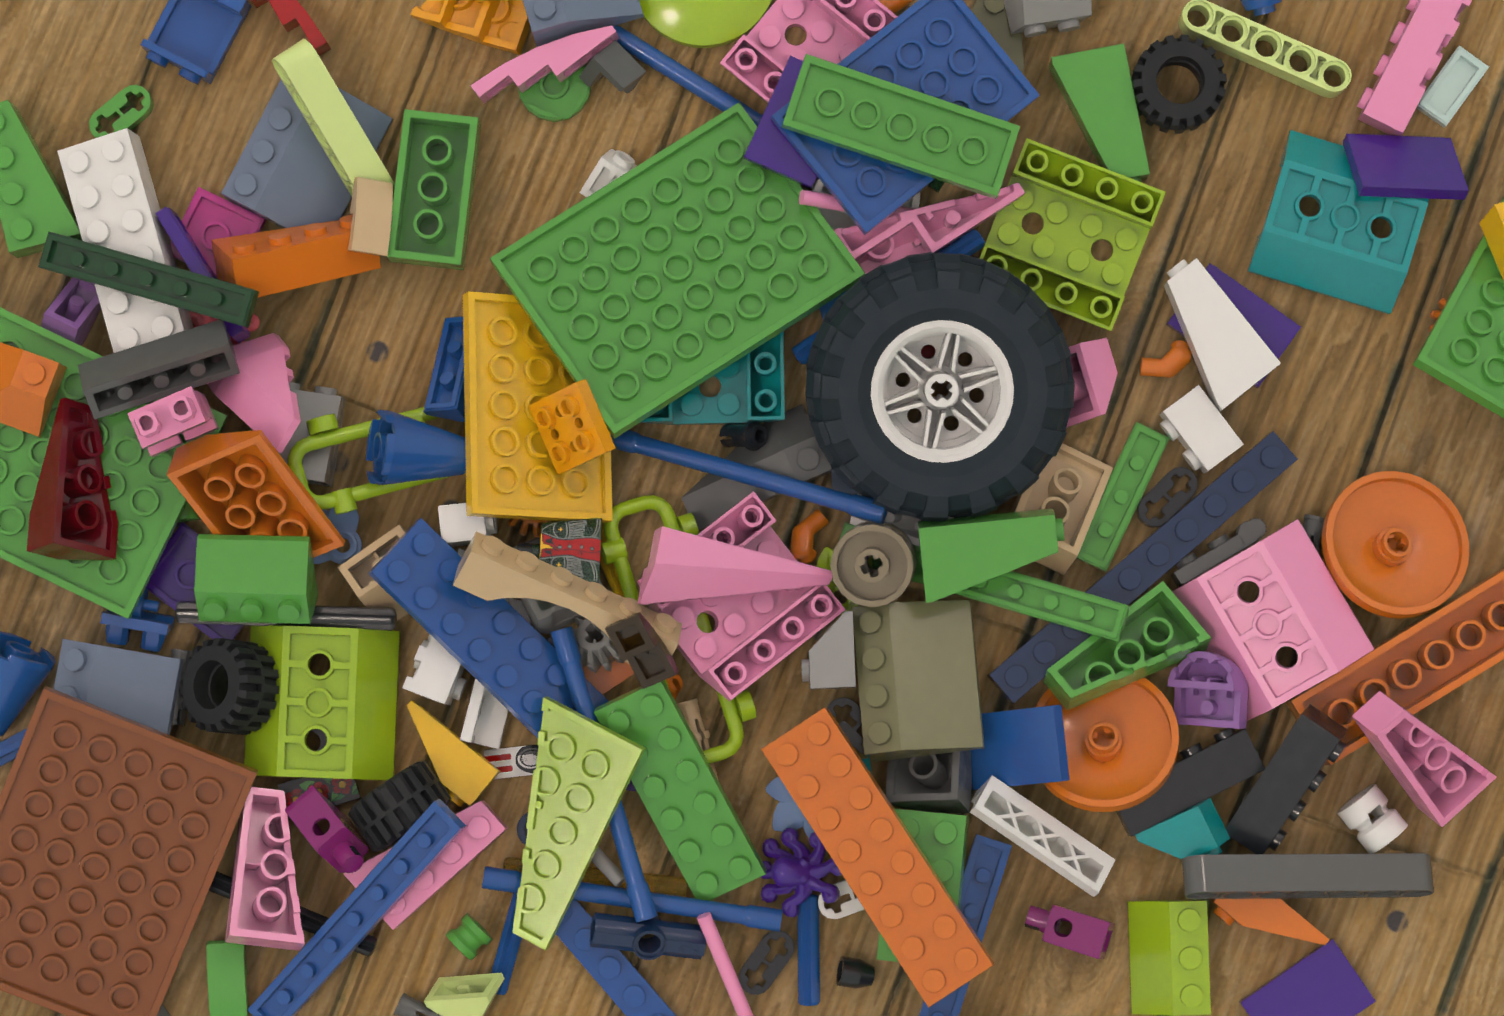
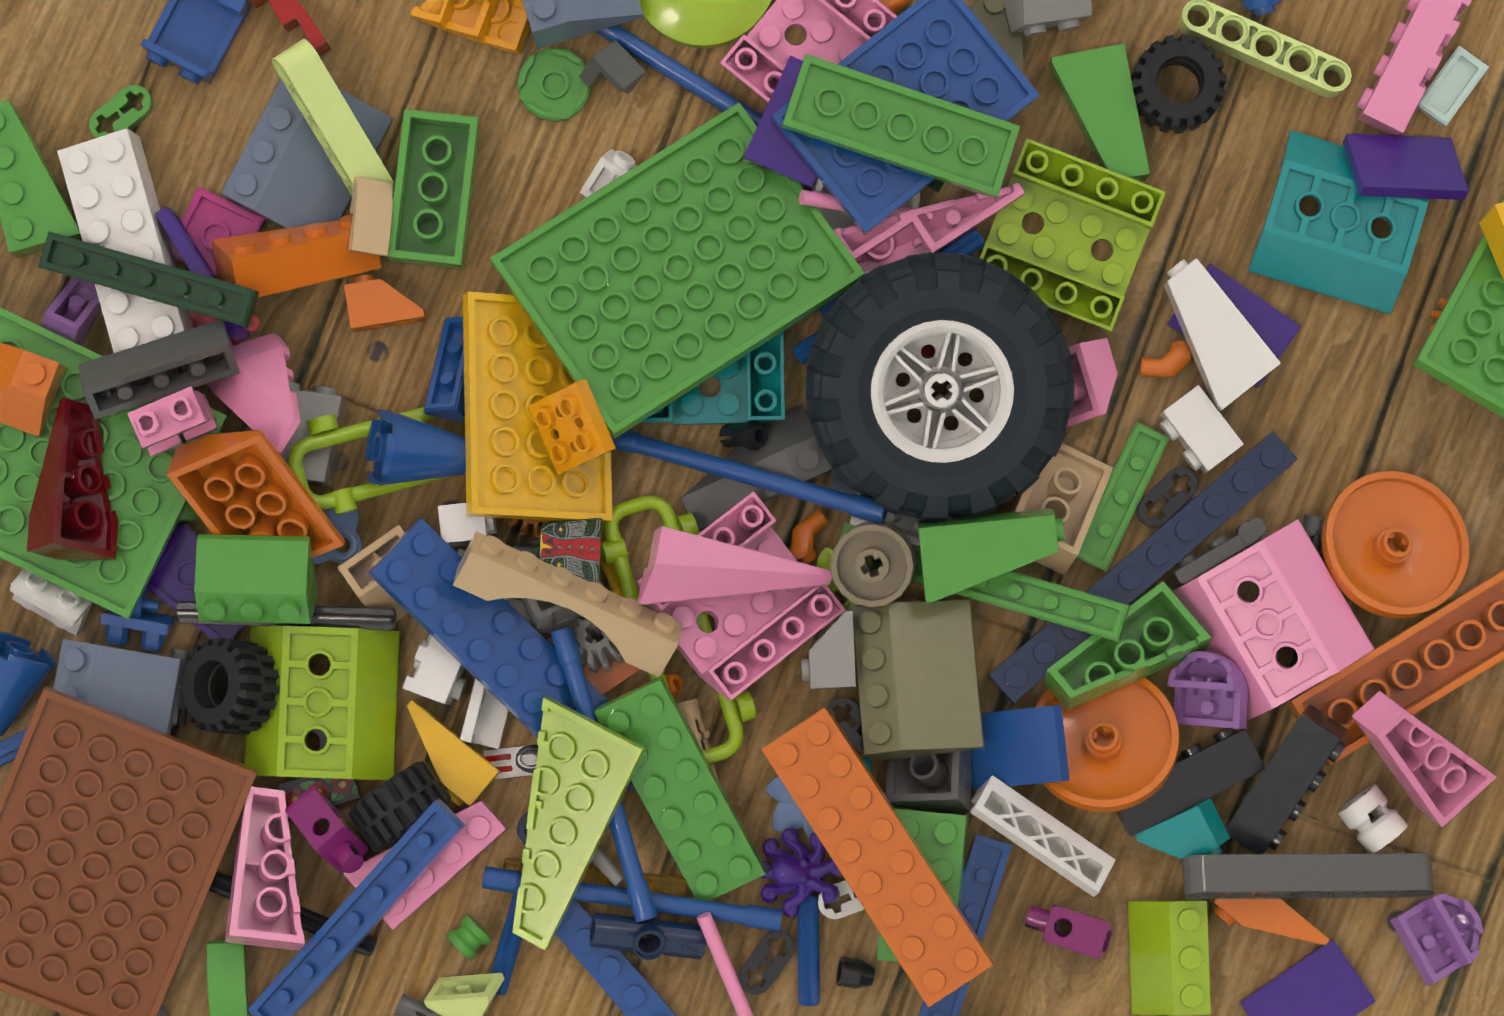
bright pink slope [470,25,620,104] -> none
dark brown slope [605,612,679,689] -> none
none -> white bracket [10,569,92,636]
none -> orange slope [344,274,428,333]
none -> medium lavender slope [1390,894,1483,986]

